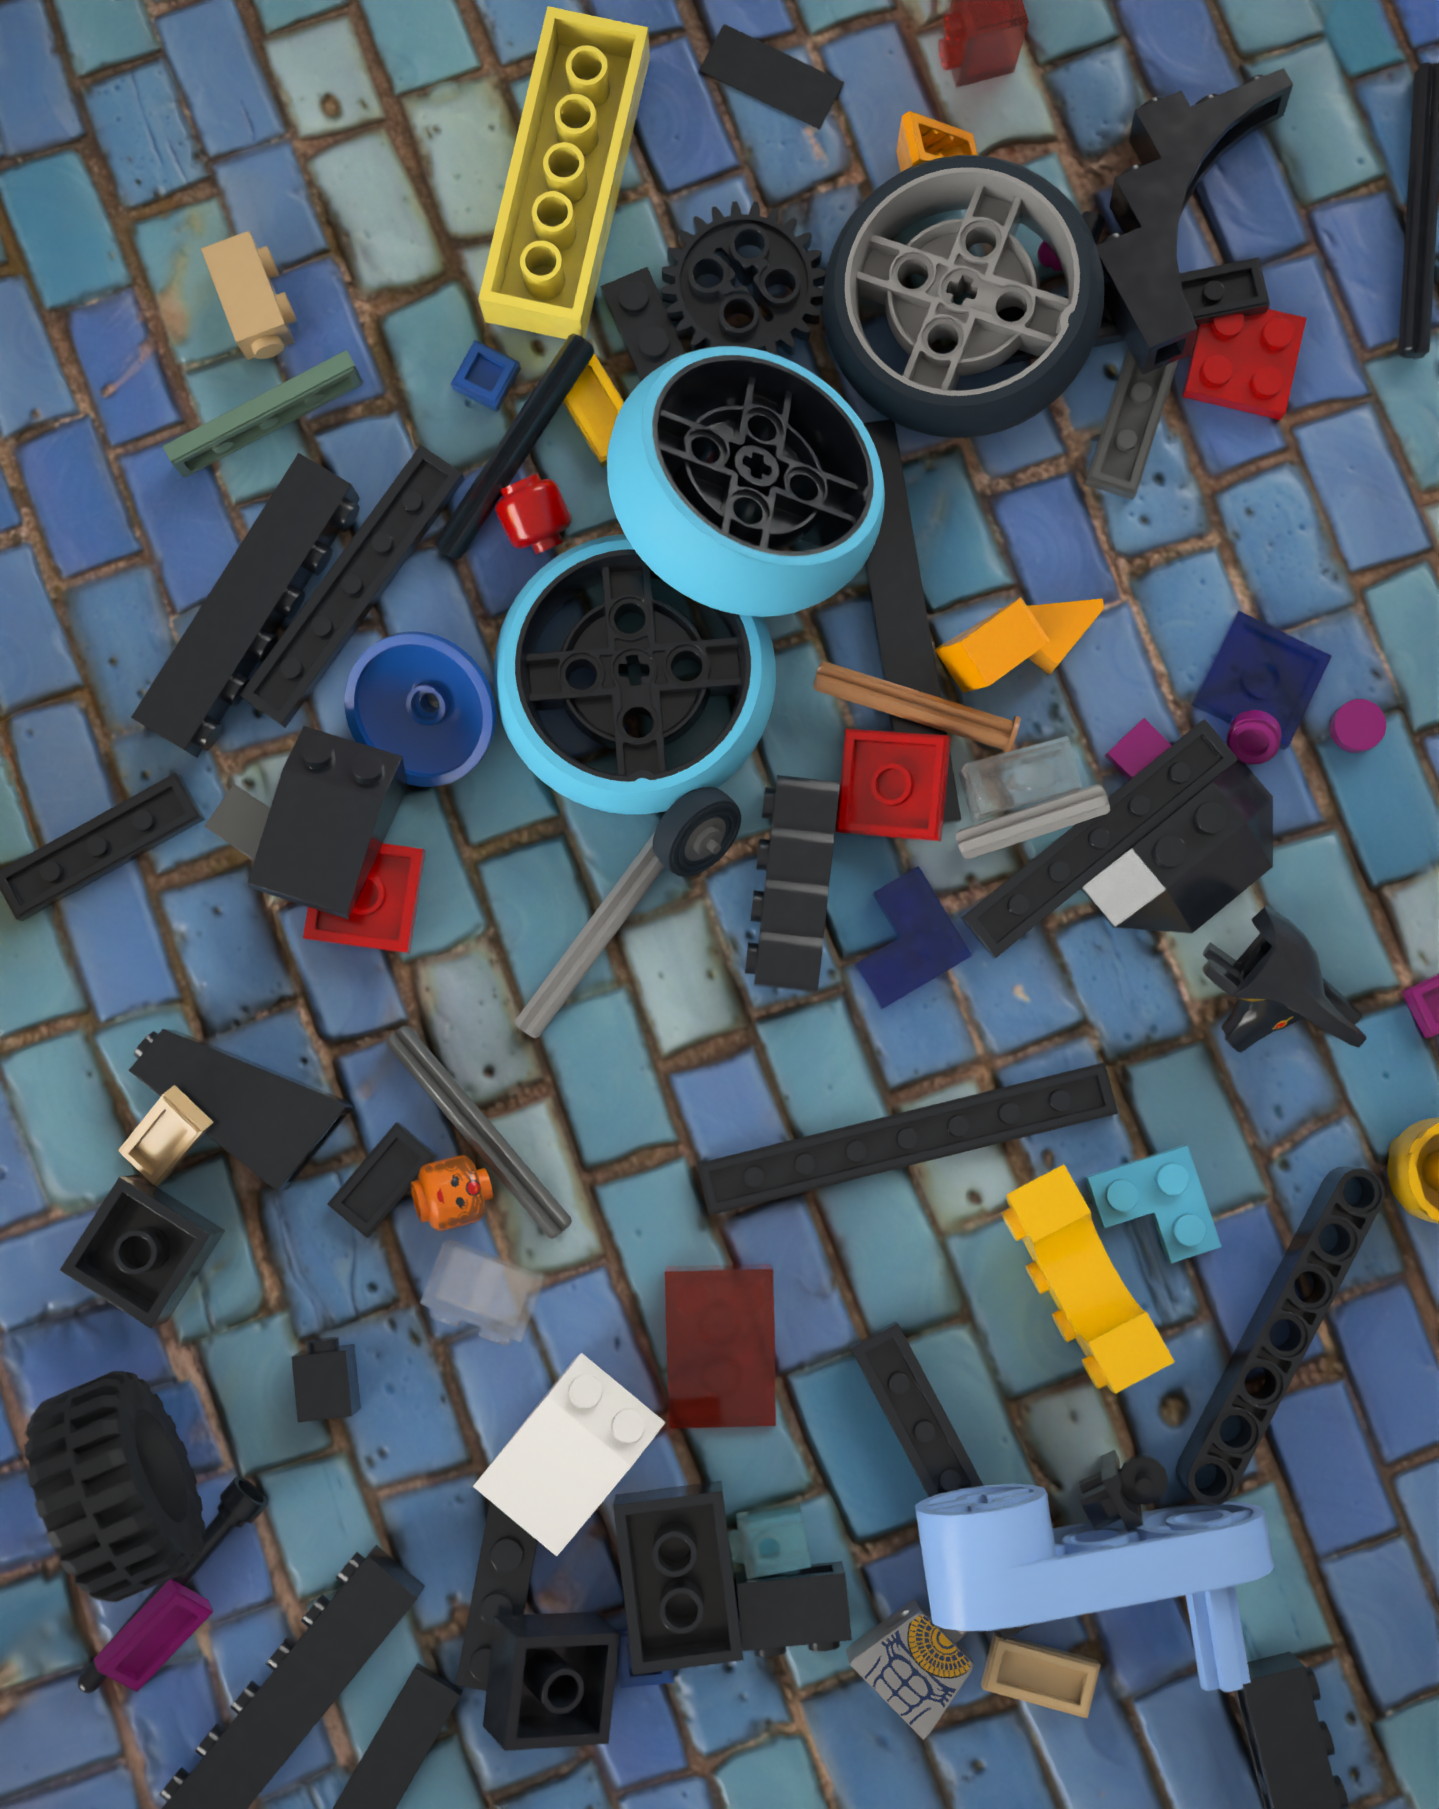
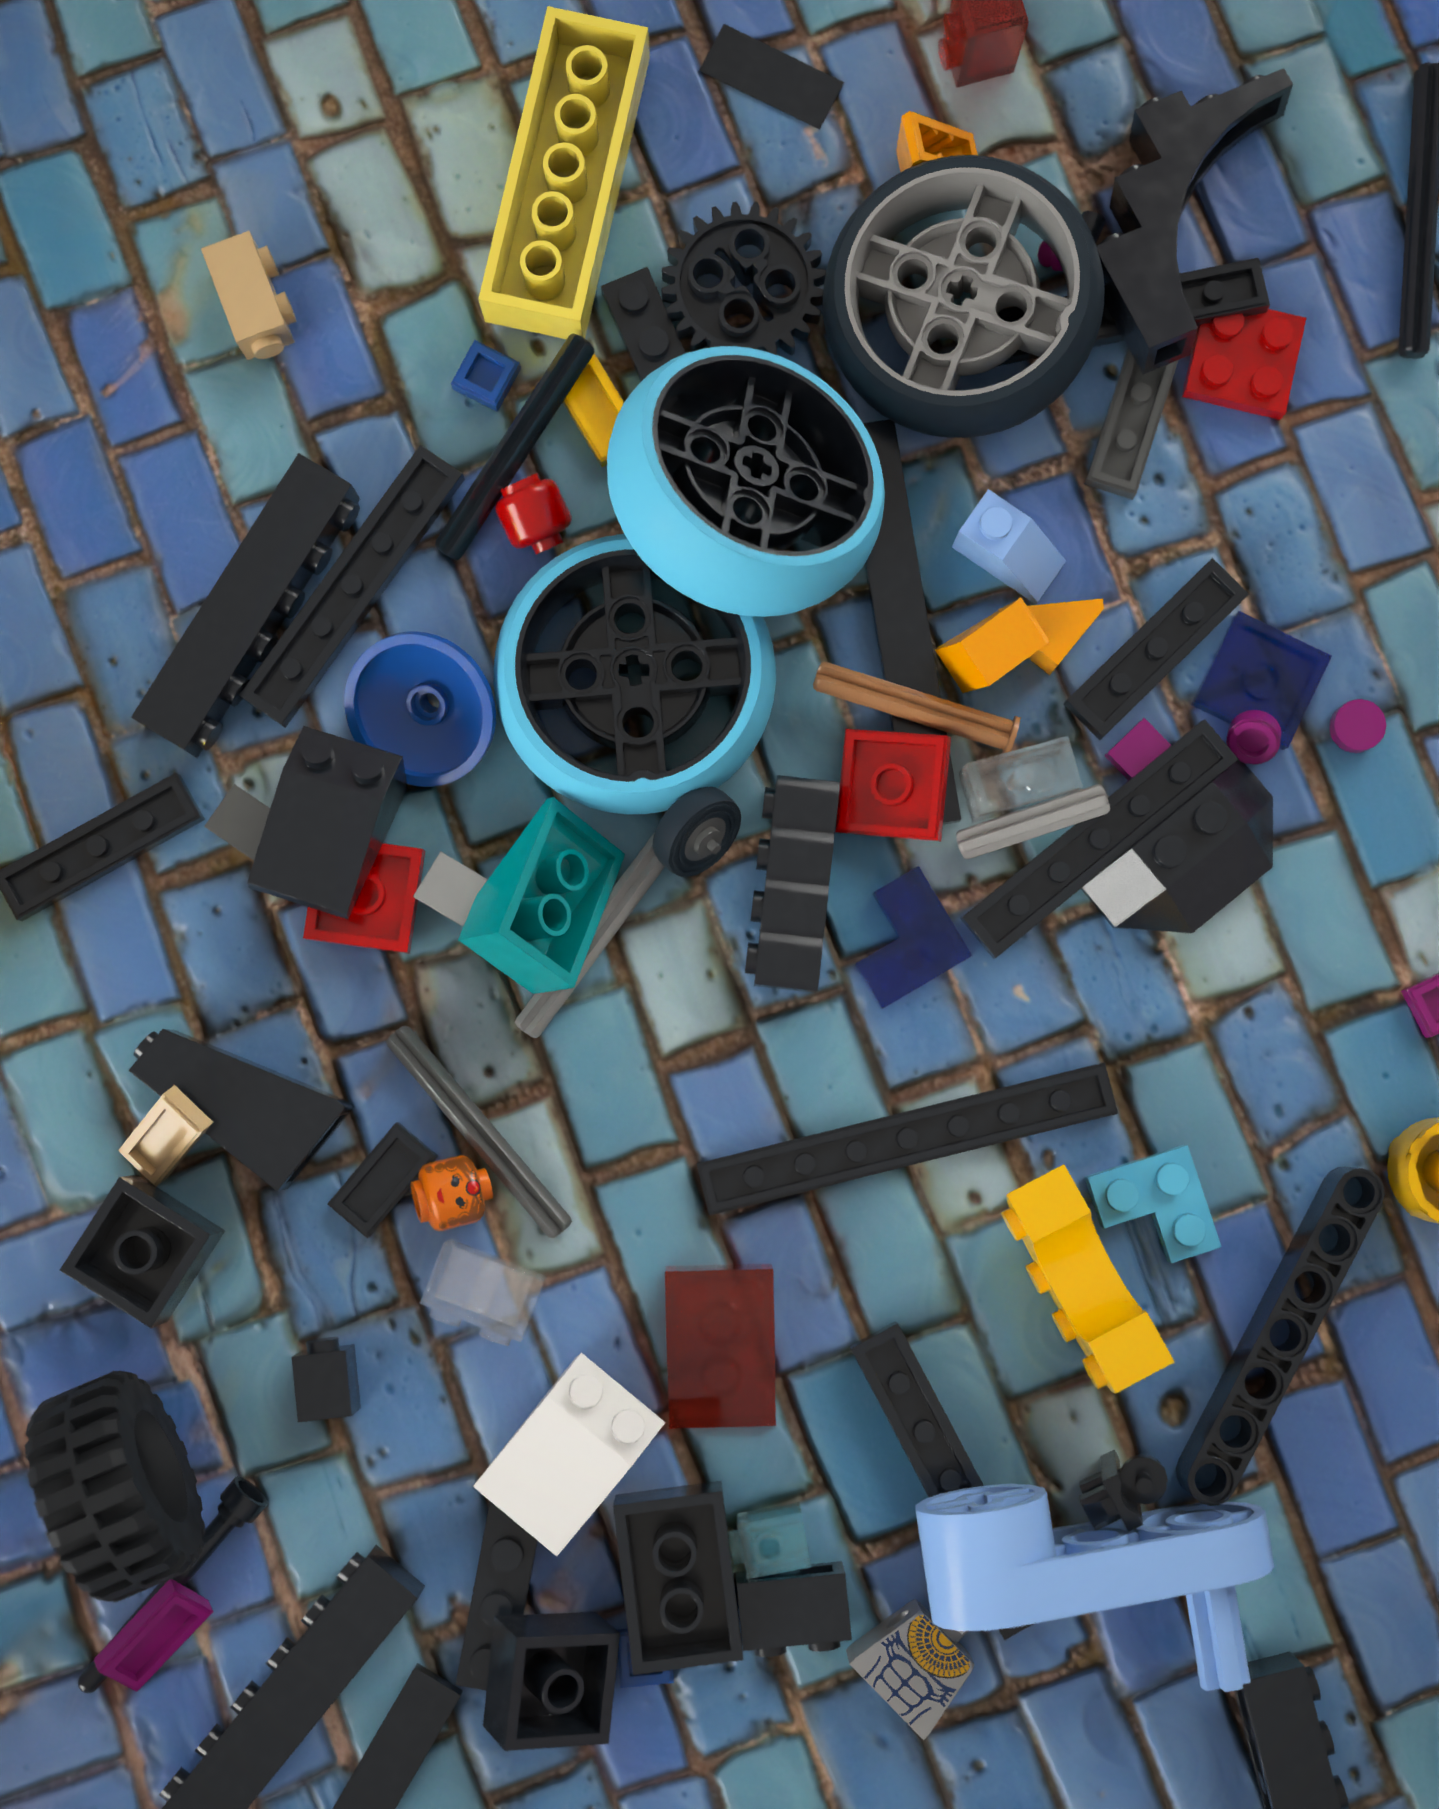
sand green tile [162,350,364,477] -> none
tan tile [981,1632,1101,1719] -> none
black piece [1202,905,1367,1053] -> none
none -> light grey brick [413,851,488,927]
none -> teal slope [458,797,625,994]
none -> light blue slope [952,489,1066,604]
none -> black plate [1064,558,1249,740]

